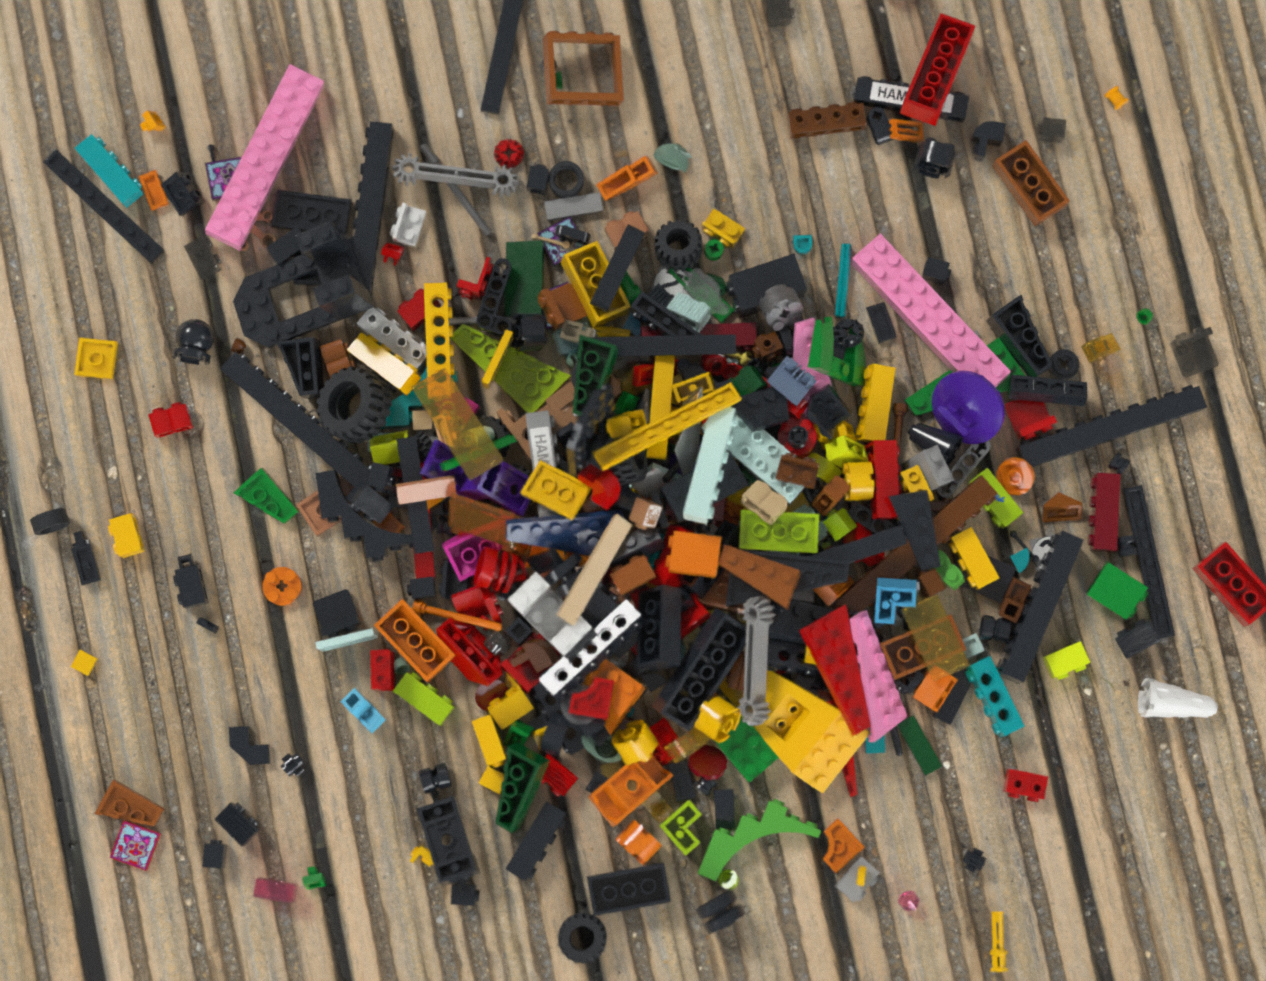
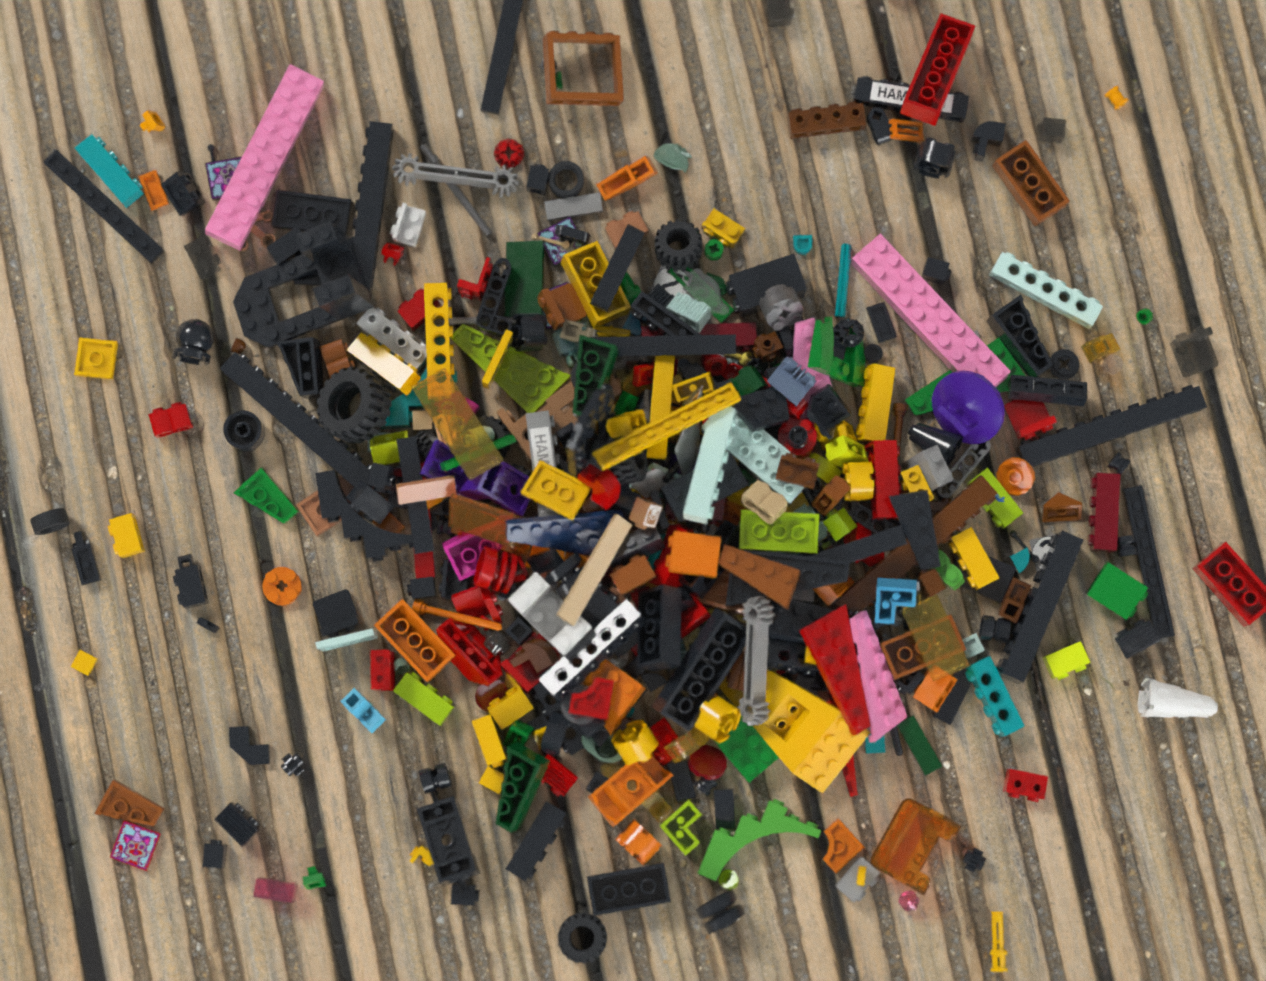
none -> black brick [223,410,265,452]
none -> black tile [864,344,883,364]
none -> clear orange windscreen [870,798,962,896]
none -> light aqua brick [989,252,1103,329]

